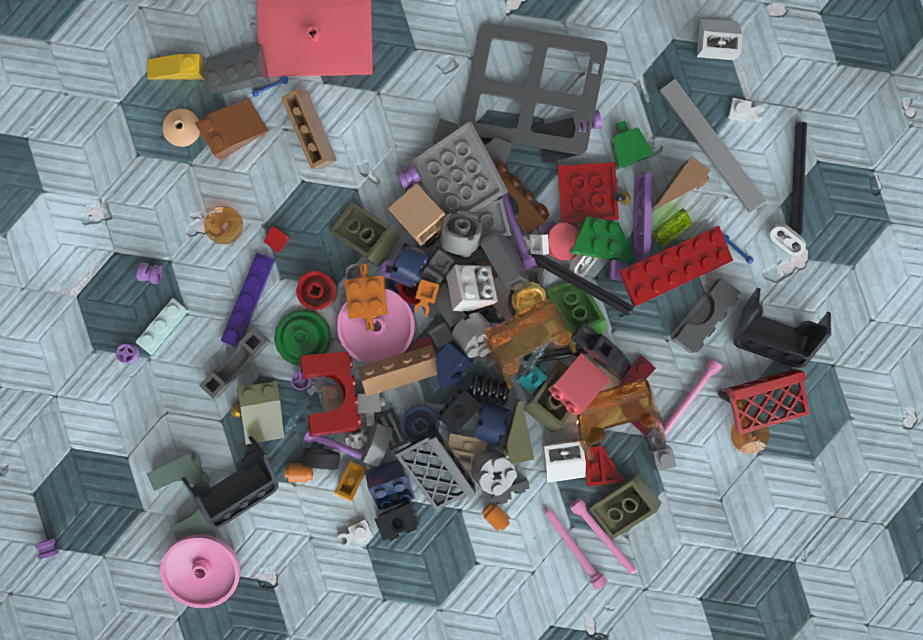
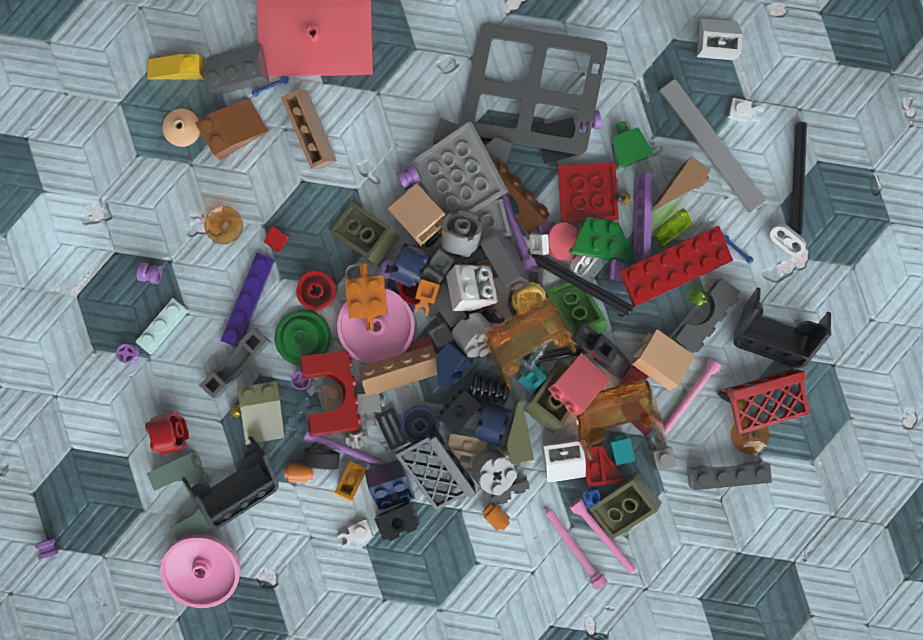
dark grey slope [360,422,393,467] -> none
none -> red brick [145,411,189,454]
none -> blue plate [582,486,600,508]
none -> teal brick [608,434,635,465]
none -> light nougat brick [632,329,695,391]
none -> dark grey arch [687,461,772,490]
none -> clear neon green plate [690,290,709,307]

